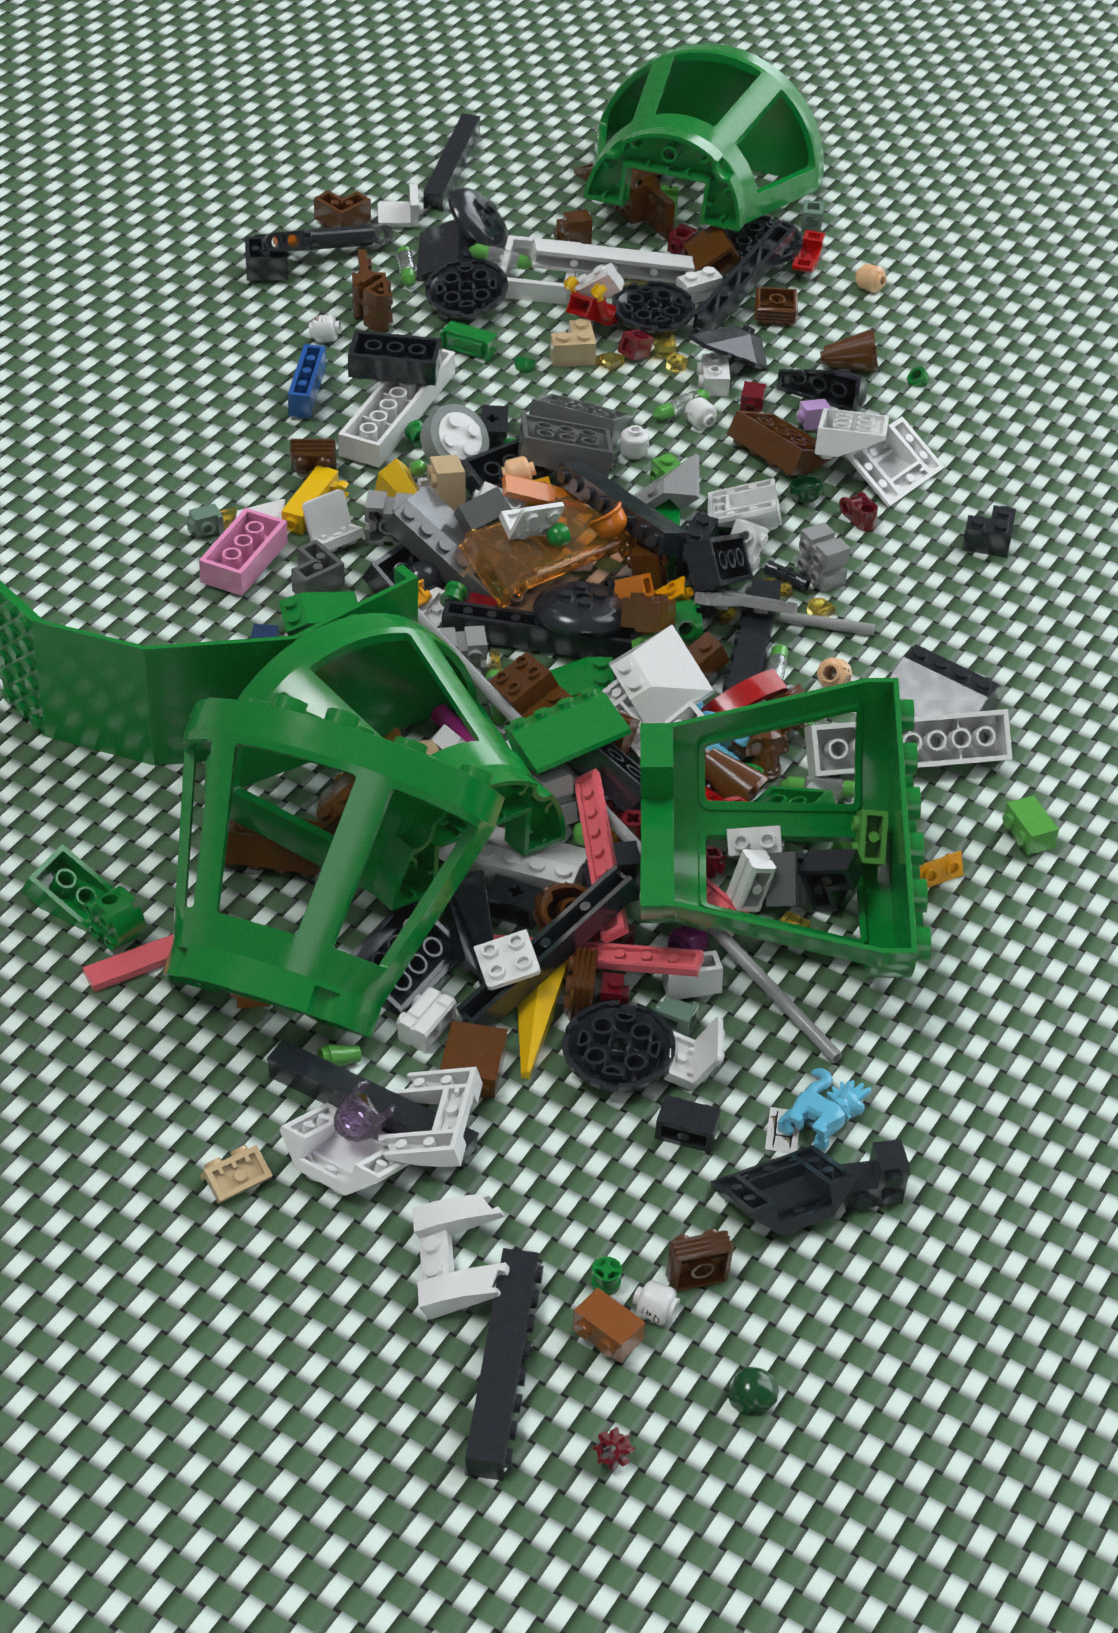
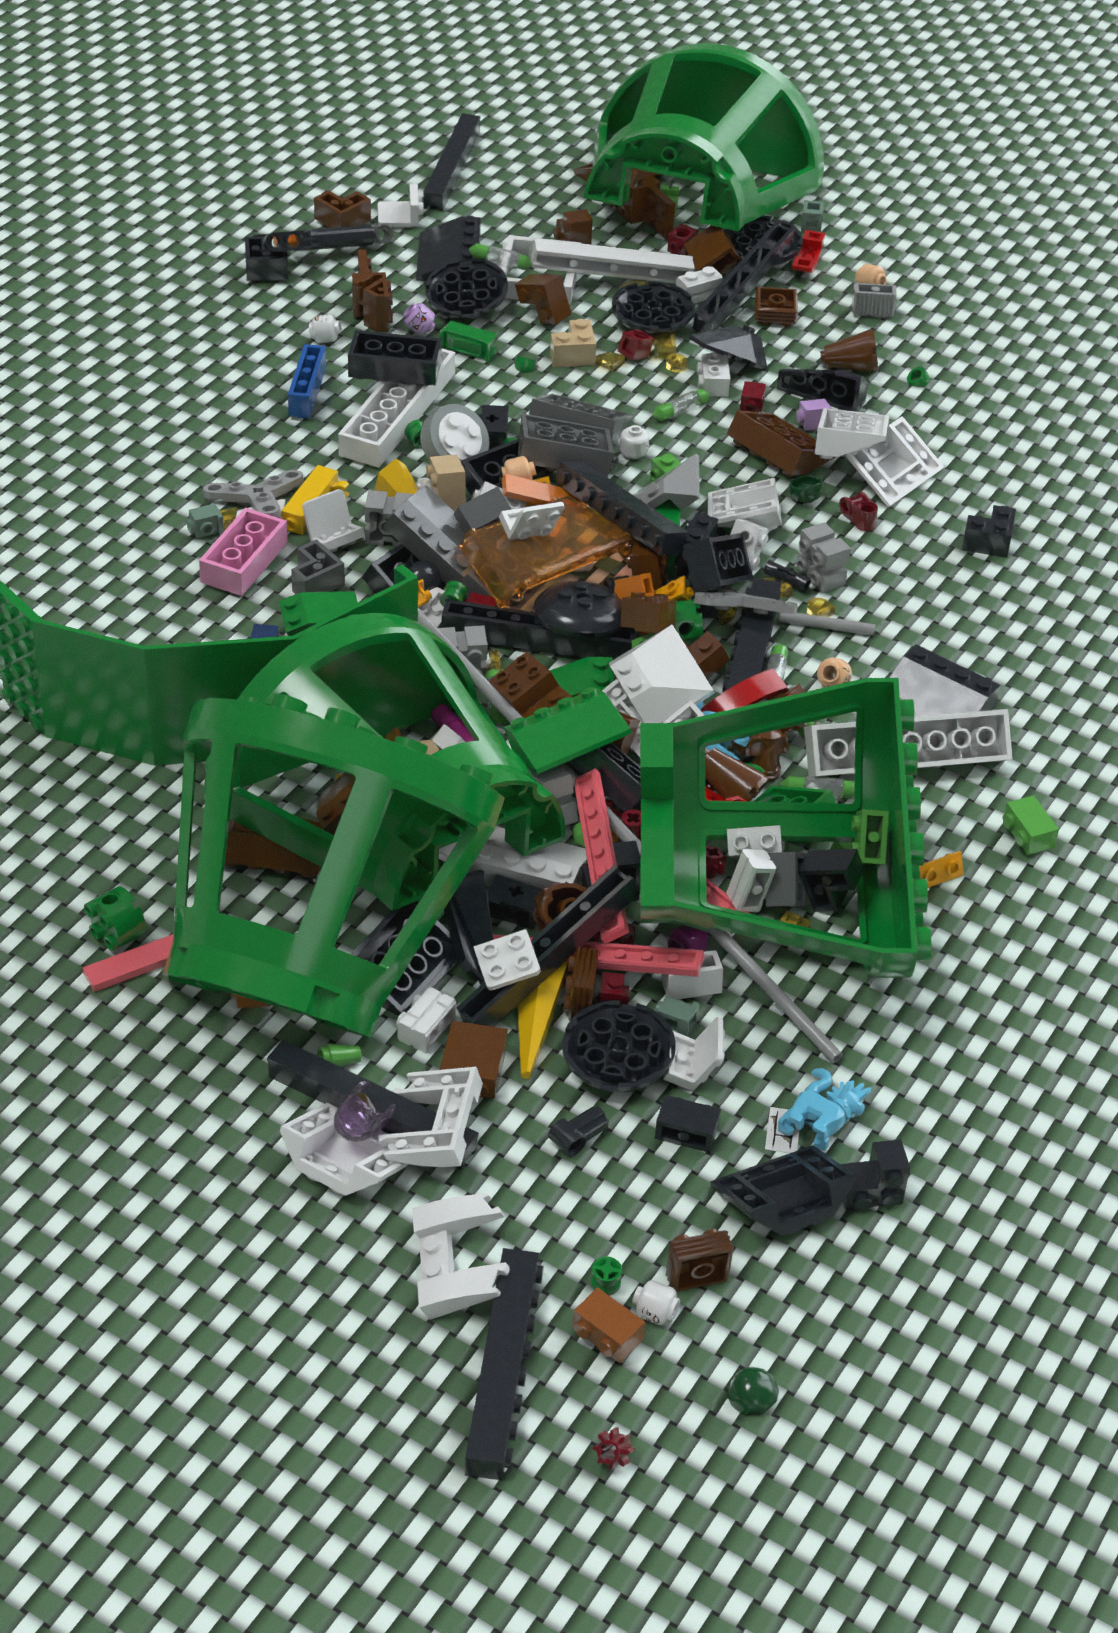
green slope [21,844,114,933] -> none
tan bracket [200,1145,273,1204] -> none
reddish brown brick [289,439,337,475] -> none
piece [397,246,416,287] -> none
bright green piece [406,460,427,480] -> none
black brick [448,187,509,258] -> none
green piece [546,522,571,548] -> none
red torso [563,276,618,327] -> none
white brick [575,263,624,299] -> none
orange helmet [587,501,627,539] -> none
white head [684,397,717,429] -> none
none -> light grey piece [203,470,304,518]
none -> lavender head [403,303,435,335]
none -> reddish brown brick [515,274,572,324]
none -> black piece [548,1106,609,1157]
none -> light grey brick [852,283,897,317]

